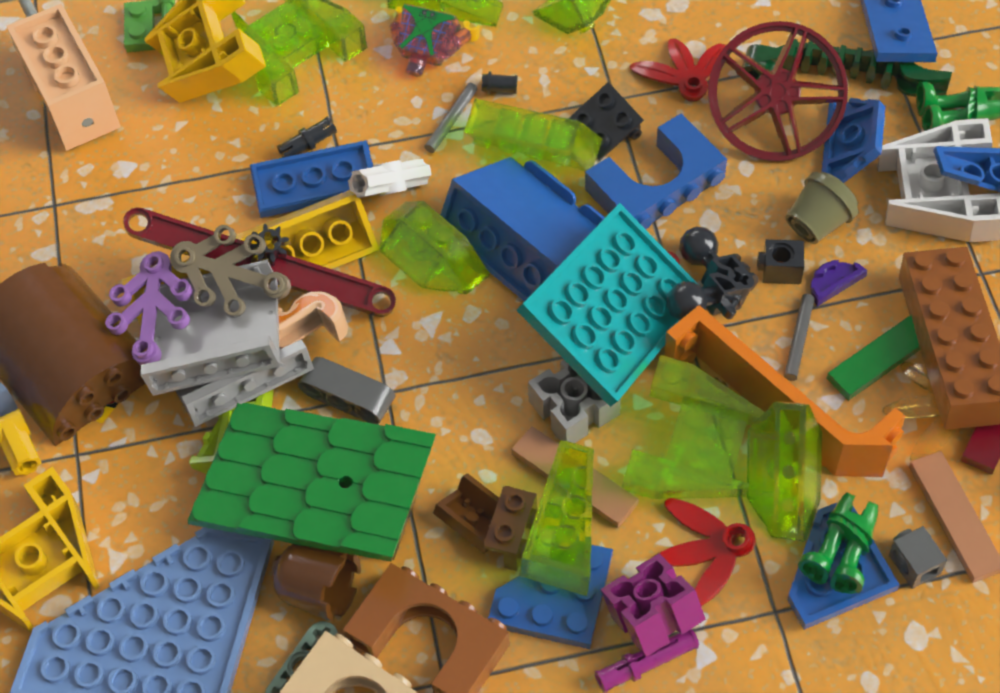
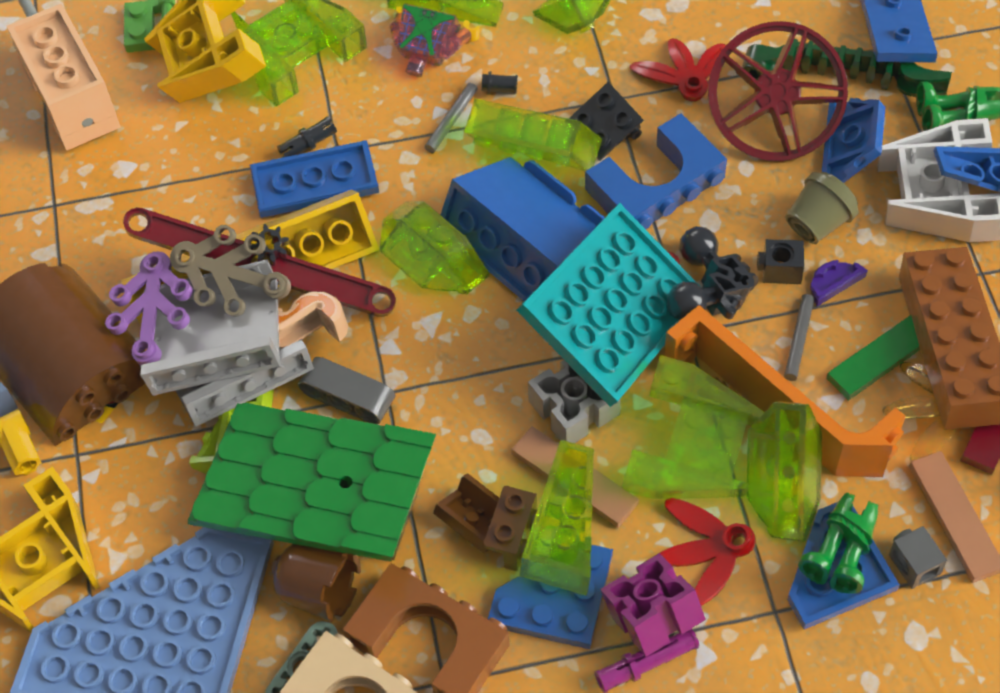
white piece [348,159,431,198] -> none

